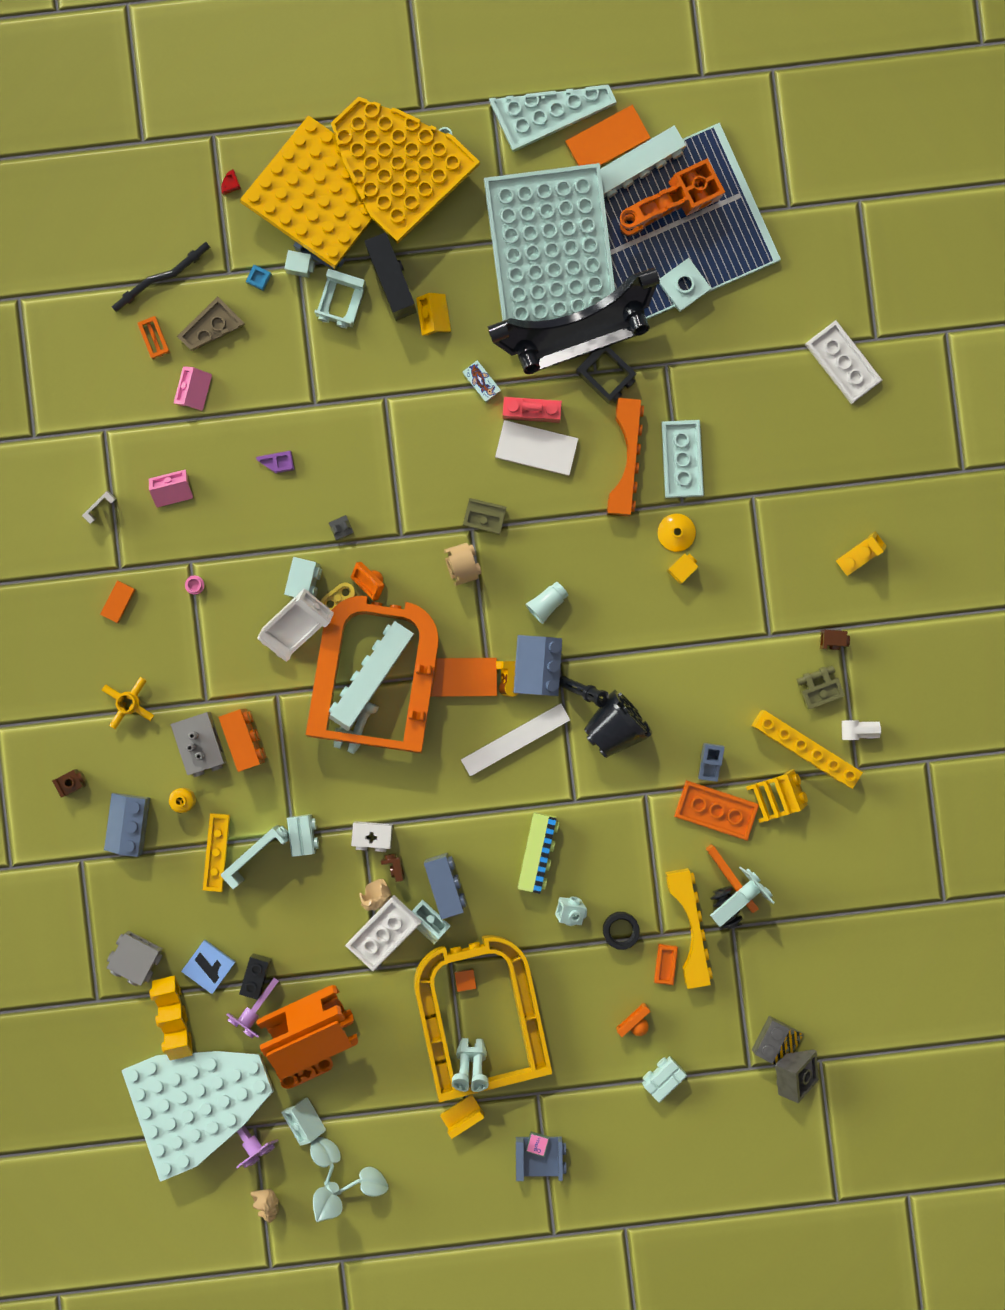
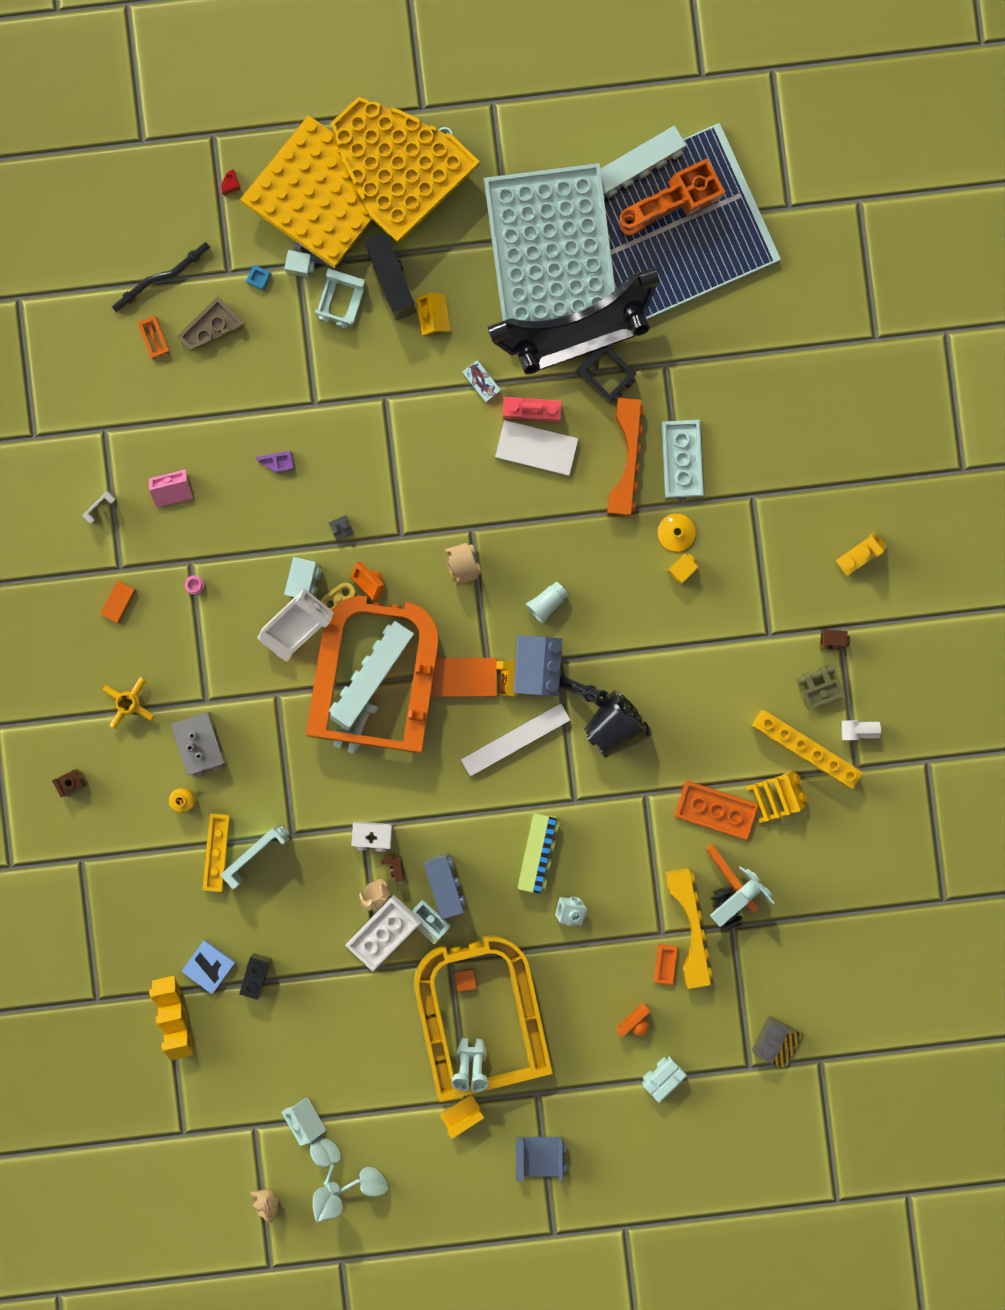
sand blue slope [104,793,150,857] -> none
light grey brick [107,931,163,986] -> none
light aqua wing [121,1051,274,1182] -> none
bright pink panel [174,367,212,411] -> none
orange brick [218,709,267,772] -> none
lavender piece [226,978,279,1039] -> none
lavender piece [236,1125,278,1168] -> none
orange piece [256,985,358,1089] -> none
light aqua brick [287,814,319,857] -> none
olive plate [463,498,507,534] -> none
light aqua wing [489,85,617,152] -> none
bright pink tile [525,1131,549,1157] -> none
orange tile [565,104,651,167] -> none
black tyre [603,912,640,950] -> none
light aqua piece [659,258,711,312] -> none
sand blue brick [698,743,725,782] -> none
flat silver slope [775,1049,819,1103] -> none
white tile [805,320,882,404] -> none

